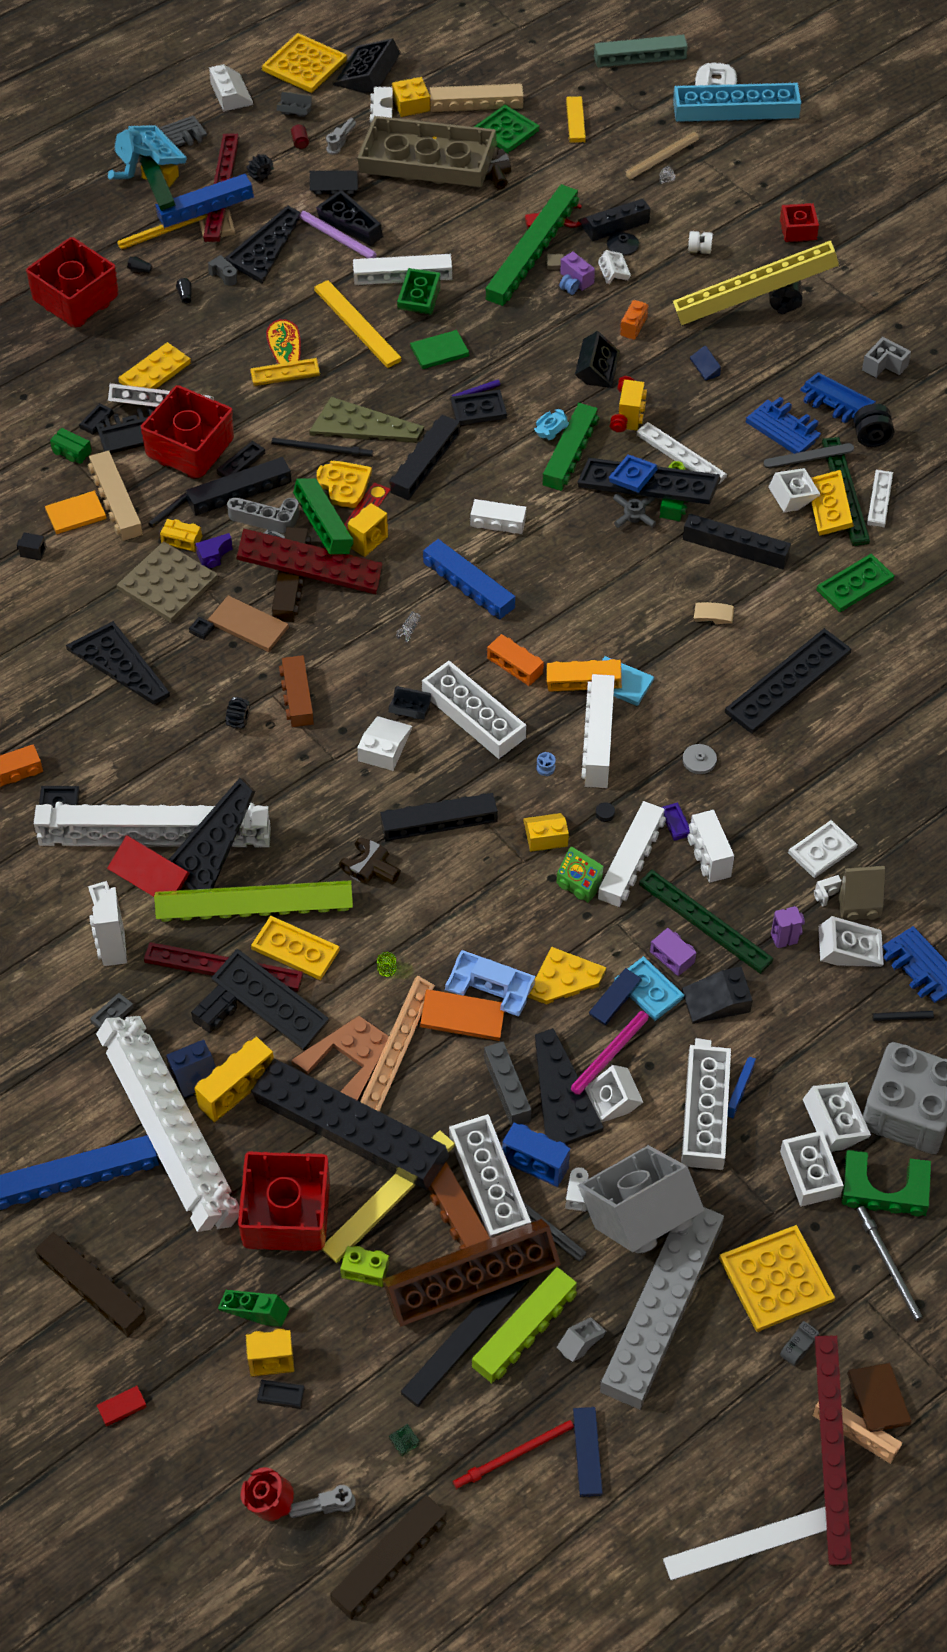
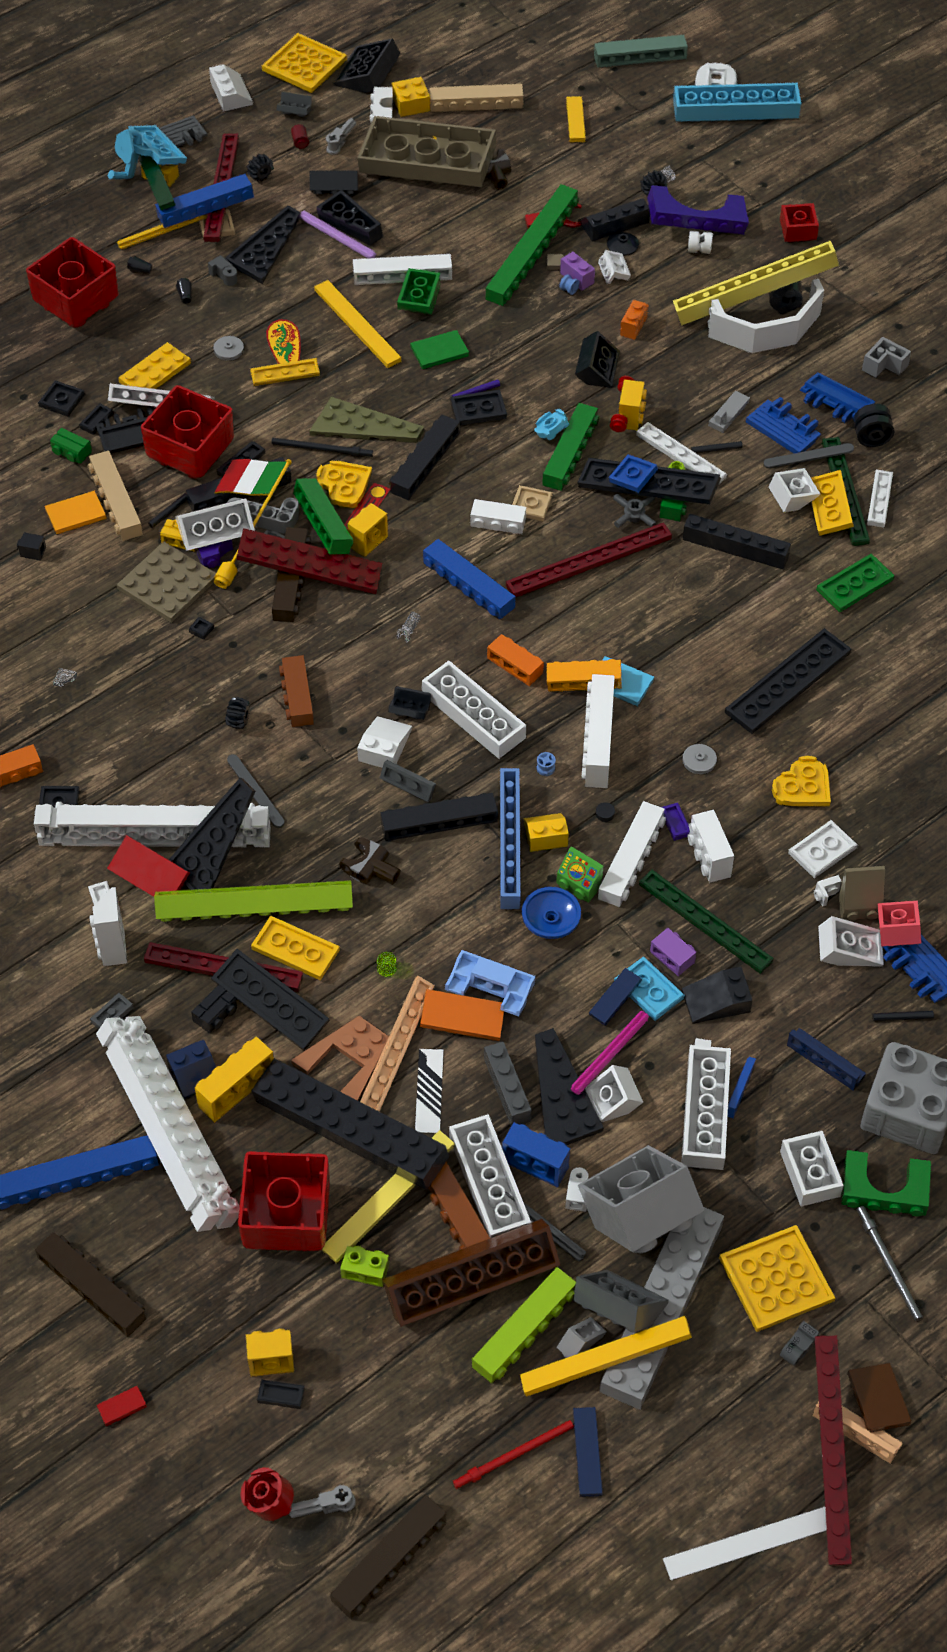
black wing [66,621,170,705] -> none
medium nougat tile [208,595,289,652] -> none
green slope [218,1290,290,1327] -> none
clear green tile [389,1424,420,1457] -> none
black tile [401,1278,529,1407] -> none
green plate [474,105,539,153] -> none
yellow plate [528,947,606,1004] -> none
tan axle [626,132,699,179] -> none
dark blue slope [690,346,721,381] -> none
tan slope [694,603,734,624] -> none
medium lavender brick [771,906,805,948] -> none
white slope [803,1082,871,1152] -> none
none -> black tile [38,380,85,417]
none -> clear tile [53,668,77,686]
none -> white slope [175,498,255,551]
none -> light grey piece [214,336,244,360]
none -> flag [214,459,292,589]
none -> dark grey piece [227,754,284,828]
none -> dark grey hinge [380,760,436,802]
none -> white sticker [415,1049,443,1133]
none -> medium blue brick [500,768,520,909]
none -> dark red plate [506,522,672,598]
none -> tan tile [512,485,553,522]
none -> yellow tile [520,1316,692,1397]
none -> blue dish [522,887,581,939]
none -> dark grey slope [573,1270,668,1333]
none -> black gear [640,170,668,196]
none -> dark purple arch [647,185,749,234]
none -> black bar [691,441,743,453]
none -> white panel [708,279,824,353]
none -> light grey hinge [708,391,750,433]
none -> yellow plate [772,756,831,806]
none -> dark blue fence [787,1028,866,1091]
none -> coral brick [878,900,921,946]

